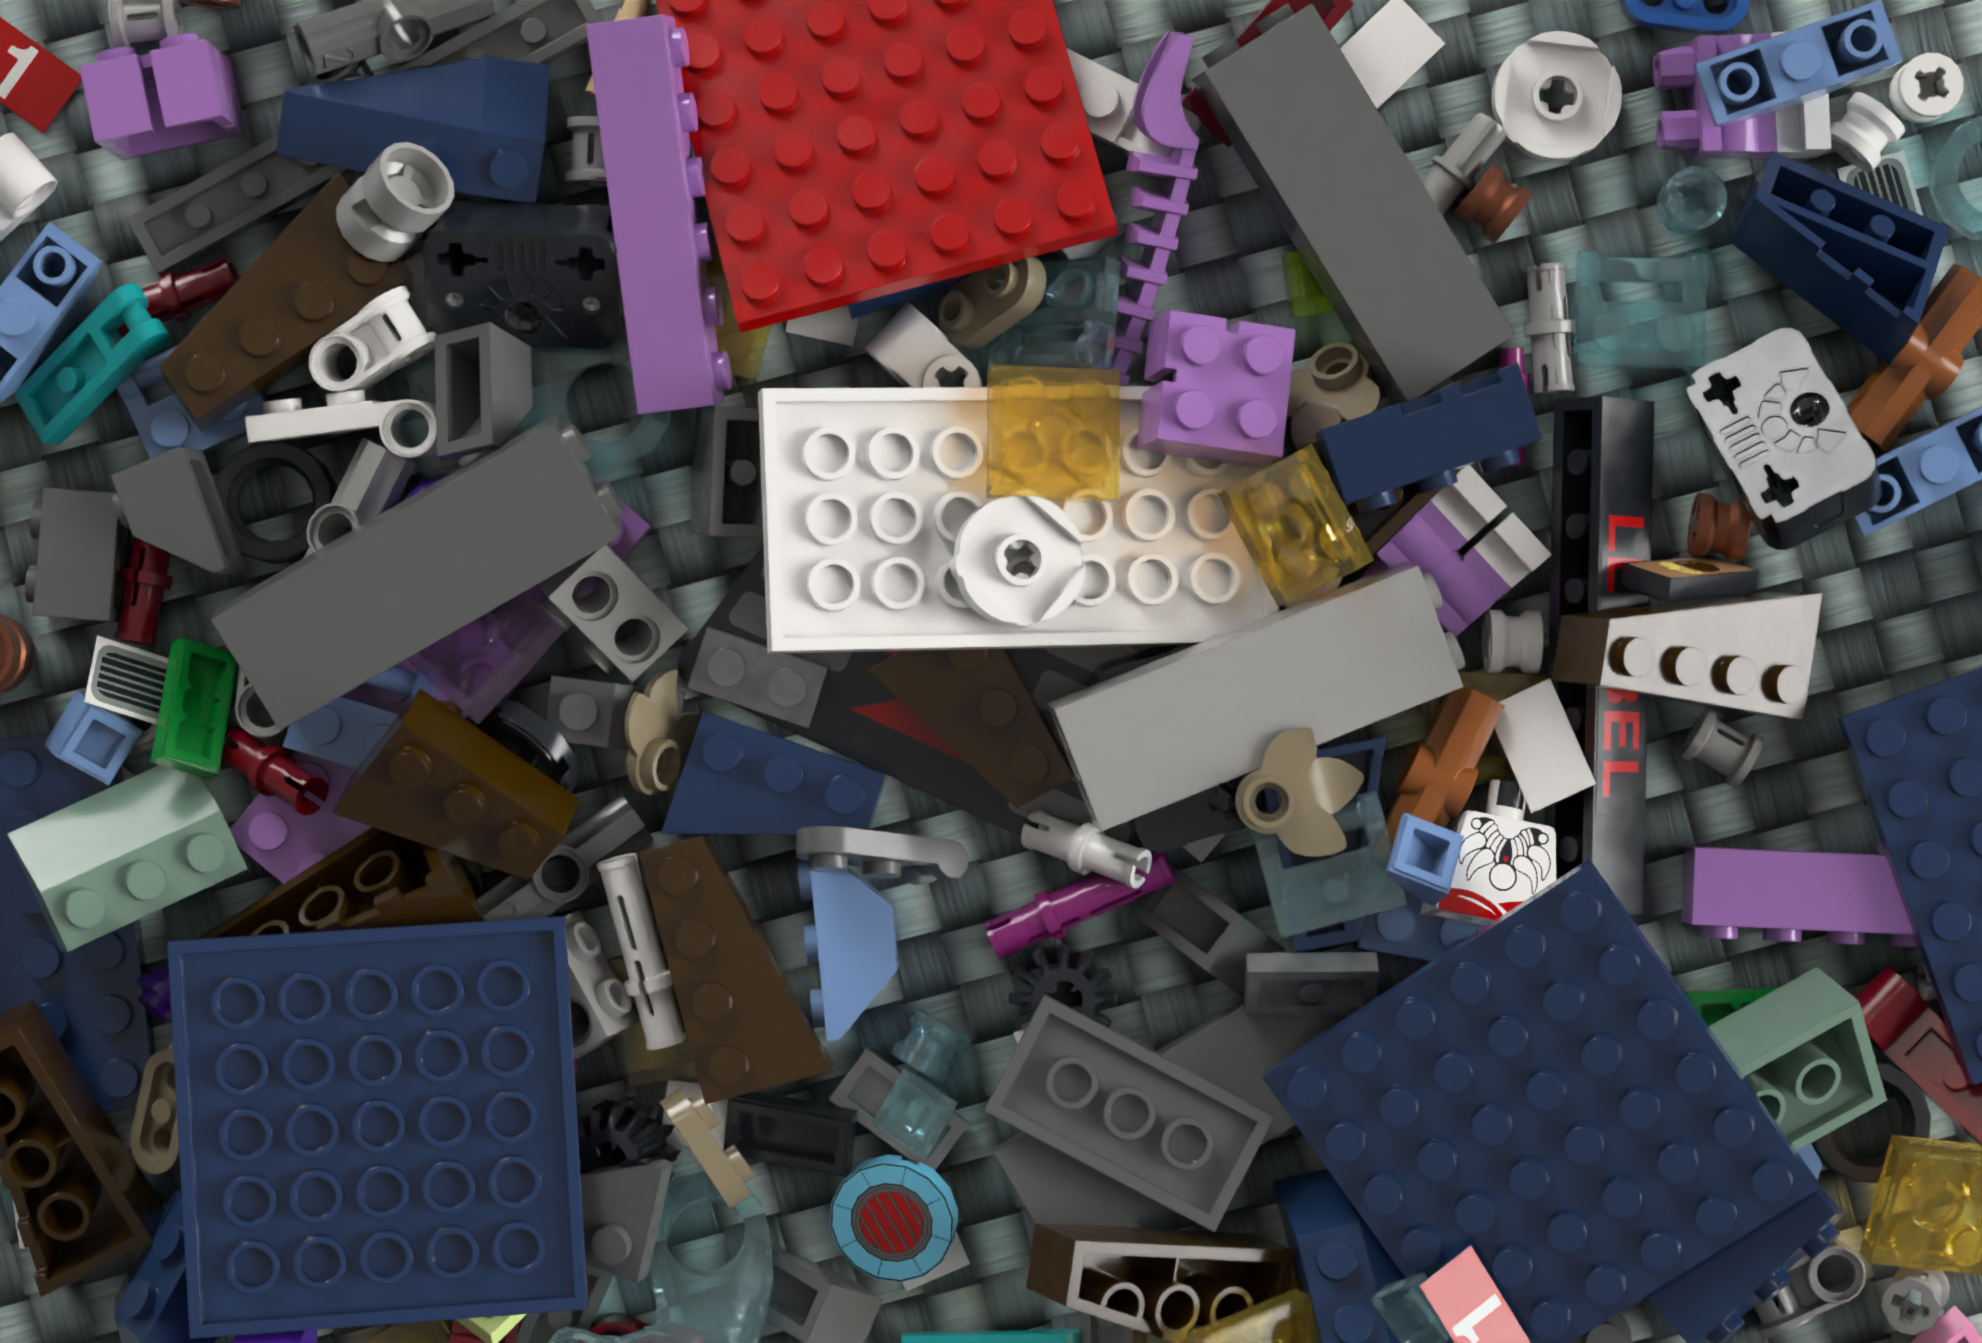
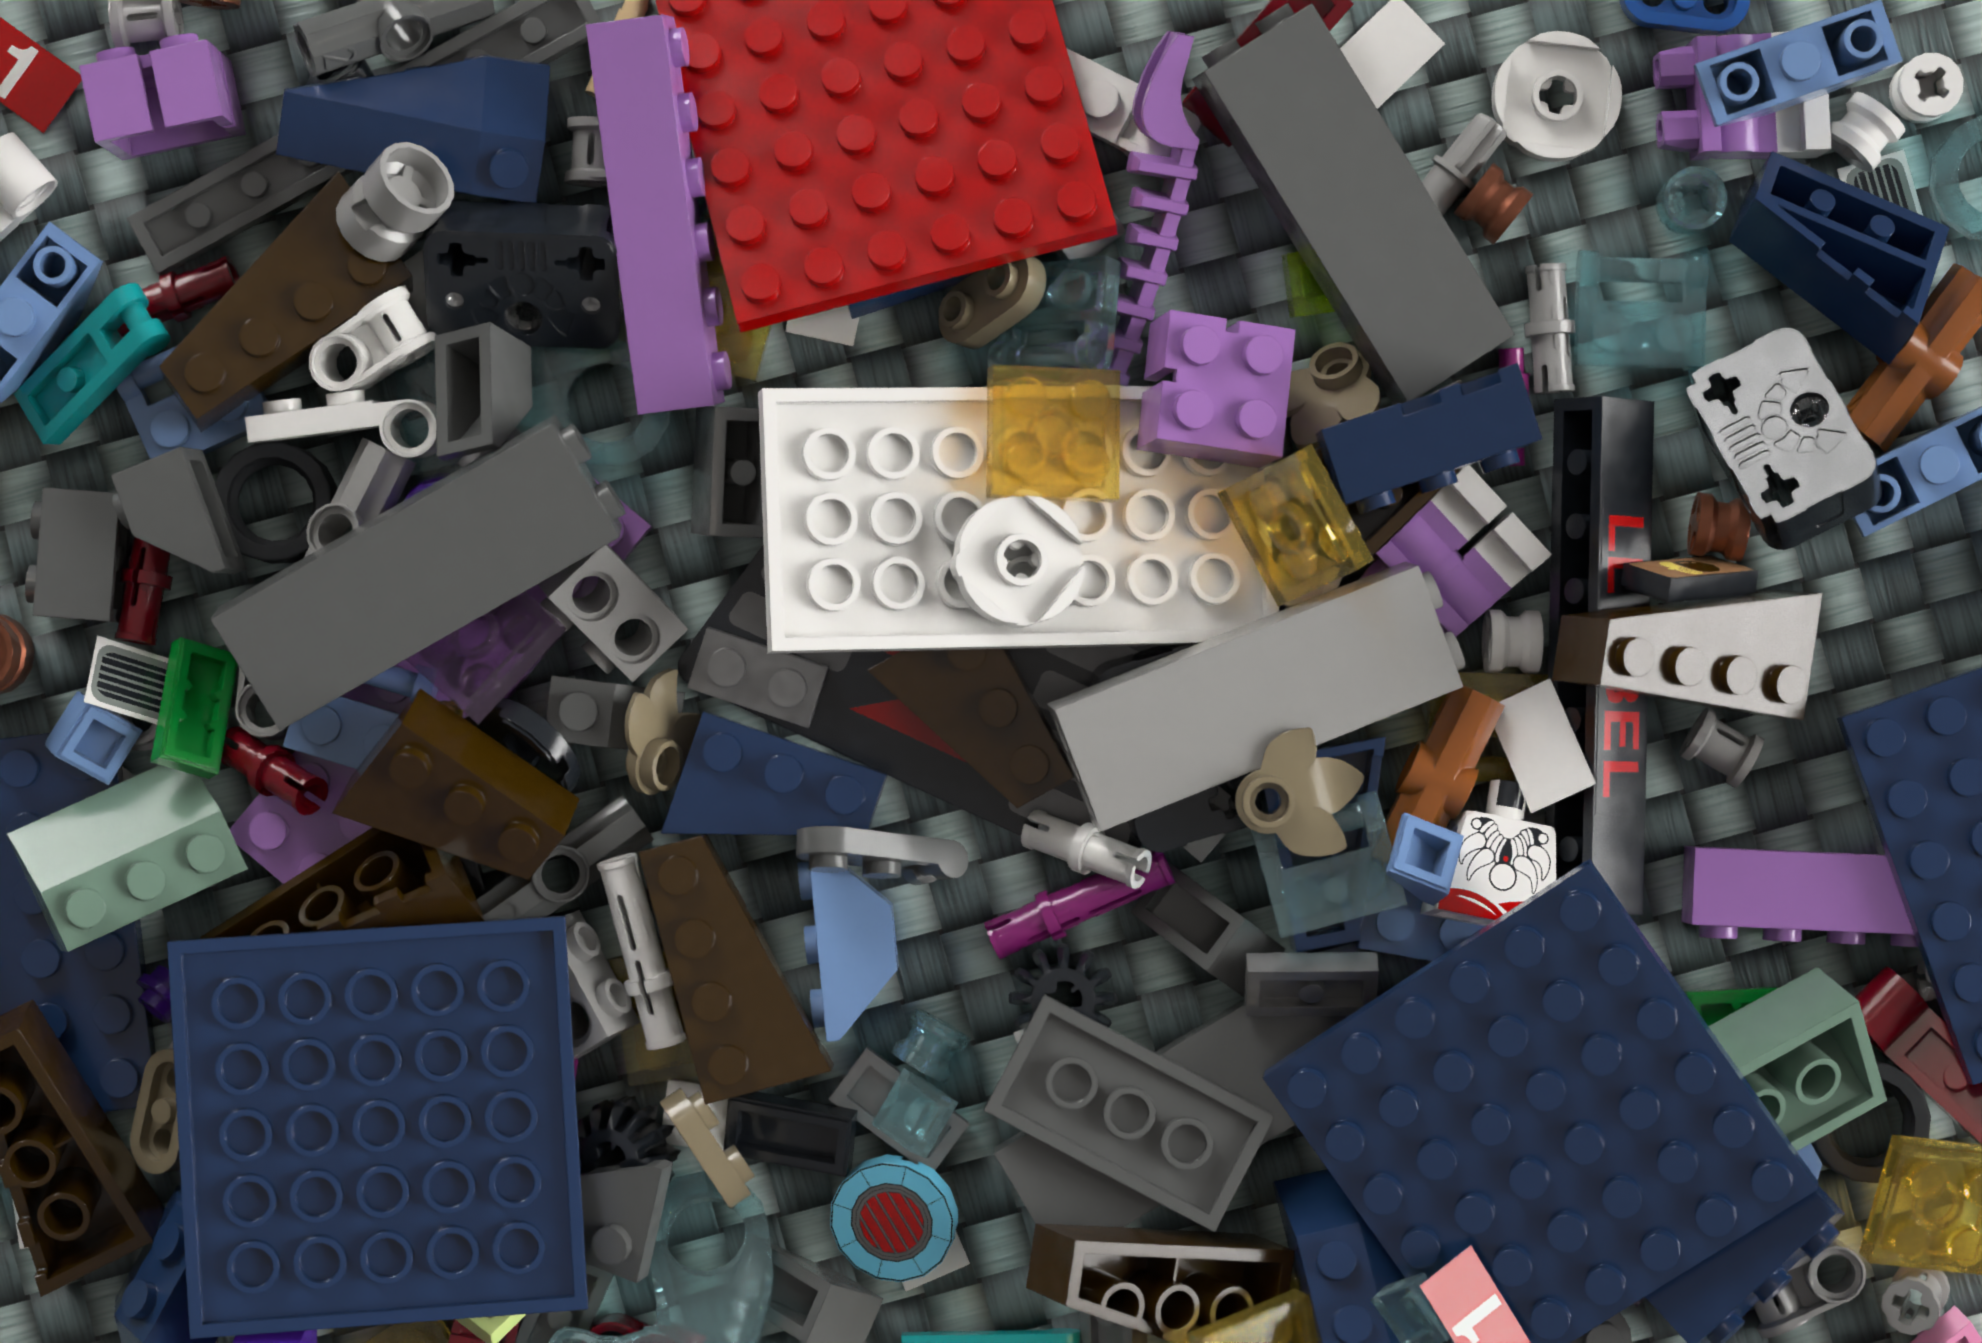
white piece [864,302,983,388] -> none

